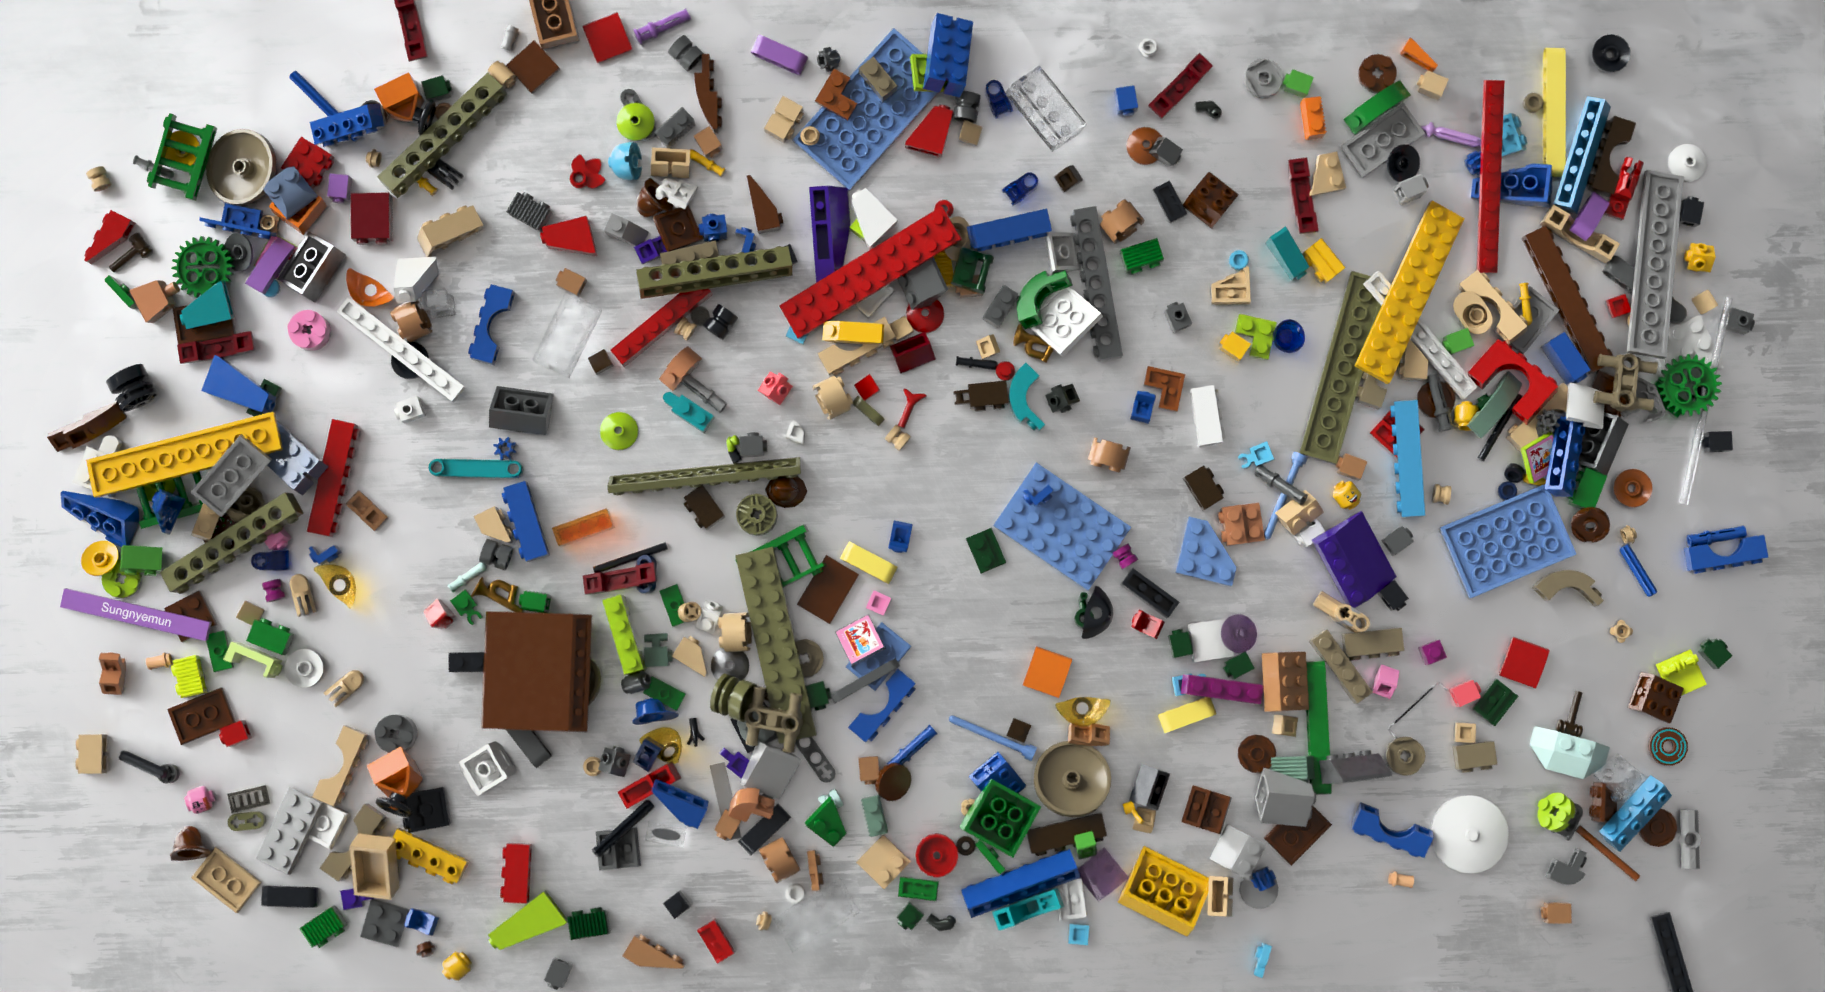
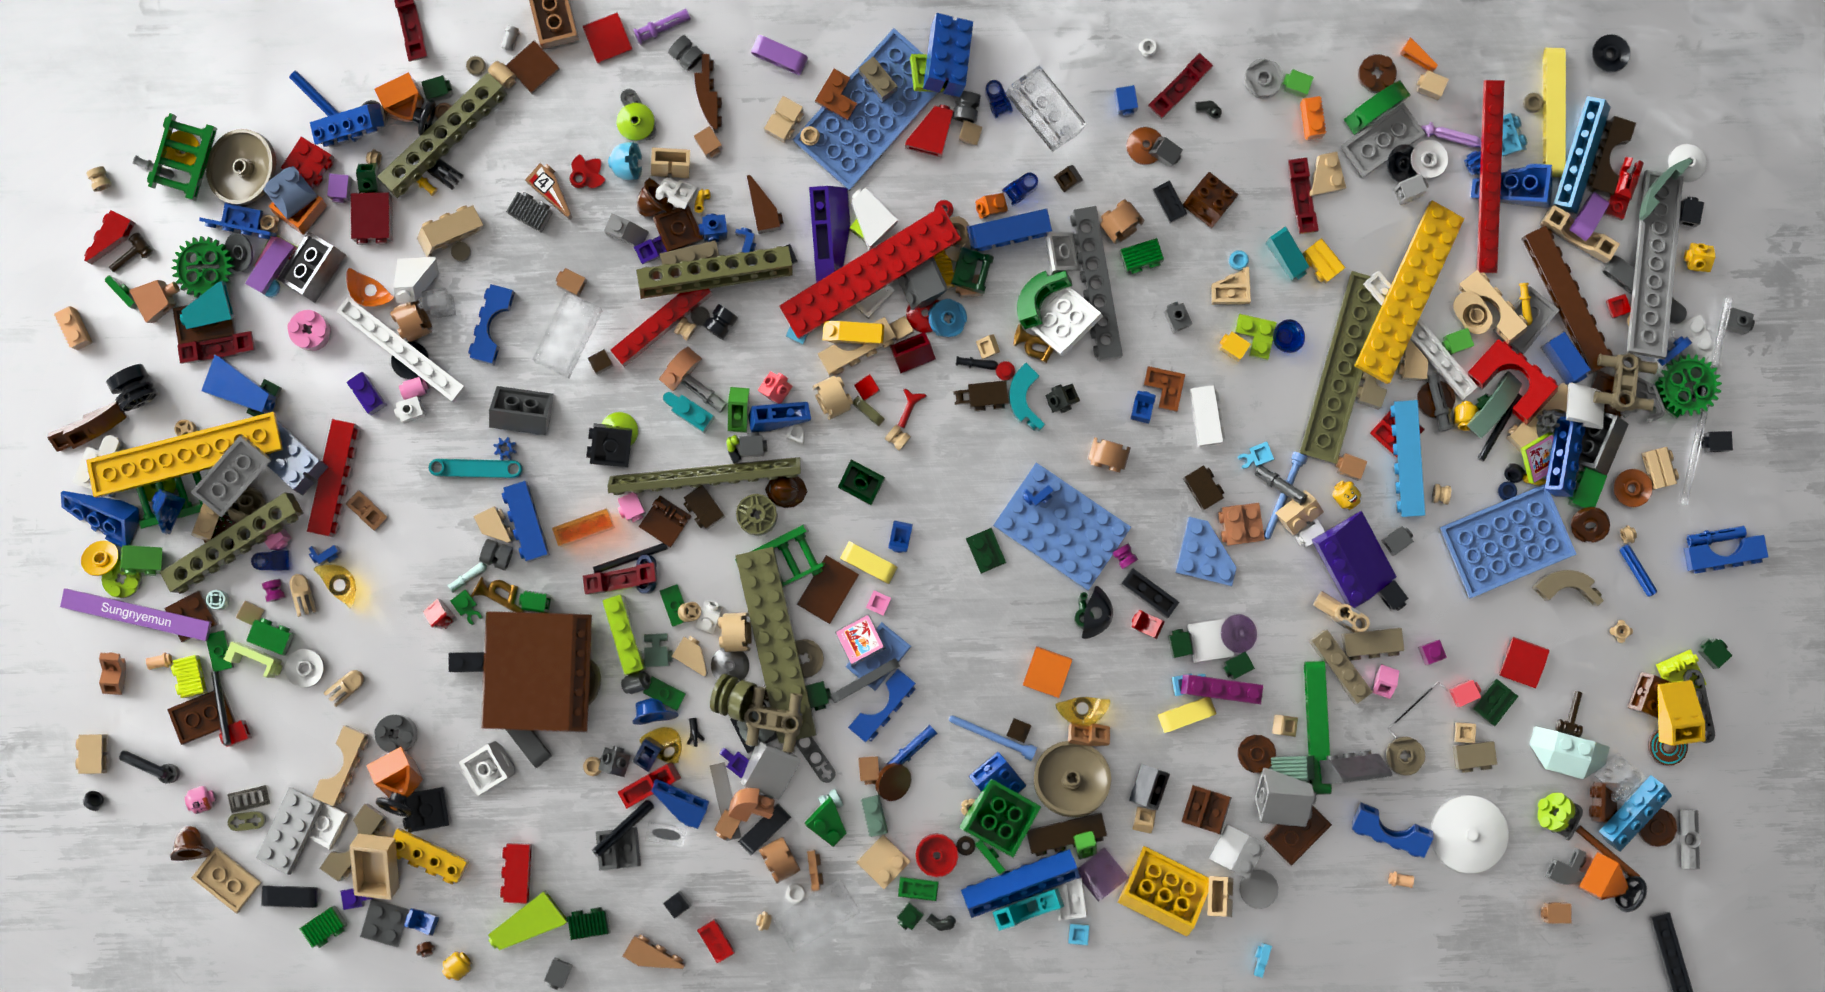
red slope [540,216,597,256] -> none
dark grey brick [654,107,695,148] -> none
yellow piece [690,149,726,177] -> none
dark grey gear [817,47,840,72] -> none
dark grey brick [983,285,1019,328] -> none
yellow hand [1122,801,1144,824] -> none
blue gear [1251,867,1276,891] -> none
medium nougat brick [1262,652,1309,712] -> none
tan slope [1692,290,1718,315] -> none
none -> light nougat brick [54,306,93,350]
none -> black tile [83,791,104,811]
none -> tan wheel [174,419,197,436]
none -> light aqua wheel [206,590,230,610]
none -> black bar [211,671,232,746]
none -> dark purple brick [346,372,387,416]
none -> dark green brick [356,163,380,193]
none -> bright pink brick [399,376,429,400]
none -> dark tan tile [451,242,471,262]
none -> dark tan tile [466,56,486,76]
none -> slope [525,163,572,220]
none -> black plate [586,423,632,468]
none -> bright pink brick [618,492,646,522]
none -> reddish brown hinge [639,496,692,548]
none -> yellow arm [694,189,711,213]
none -> bright green slope [728,387,749,432]
none -> blue slope [748,402,811,433]
none -> dark green slope [838,459,885,505]
none -> dark azure plate [928,299,967,337]
none -> orange bracket [975,193,1008,219]
none -> white dish [1411,140,1448,178]
none -> orange piece [1579,852,1647,912]
none -> sand green slope [1639,158,1693,221]
none -> tan brick [1641,447,1679,490]
none -> blue plate [1657,336,1692,366]
none -> yellow slope [1658,680,1706,746]
none -> dark grey beam [1683,669,1715,743]

